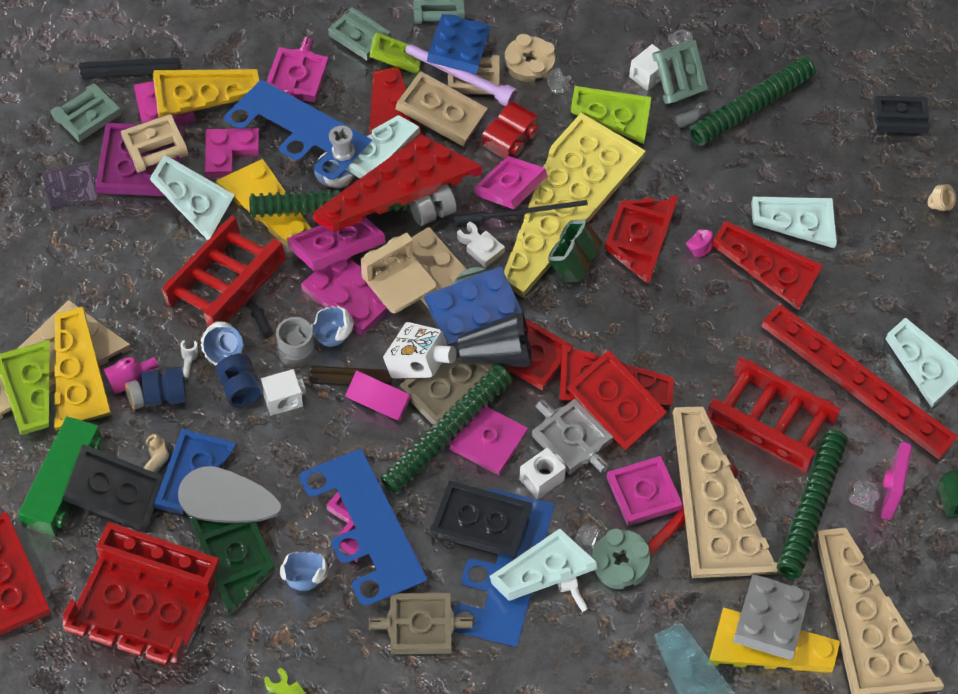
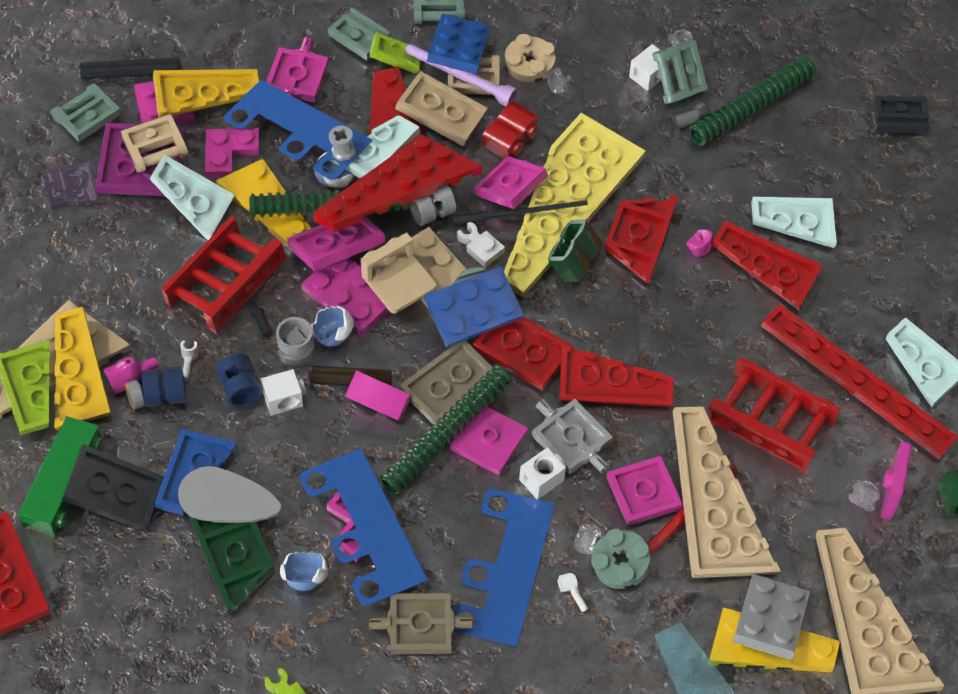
red slope [62,522,219,665] -> none
tan arm [143,434,169,473] -> none
medium blue hair [201,321,244,366] -> none
white torso [383,322,456,379] -> none
black plate [431,480,532,559] -> none
black cone [453,312,532,367] -> none
light aqua wing [490,529,597,601] -> none
red plate [567,350,667,451] -> none
lime wing [571,86,651,144] -> none
dark green piece [776,430,849,578] -> none
tan tile [928,184,956,211] -> none

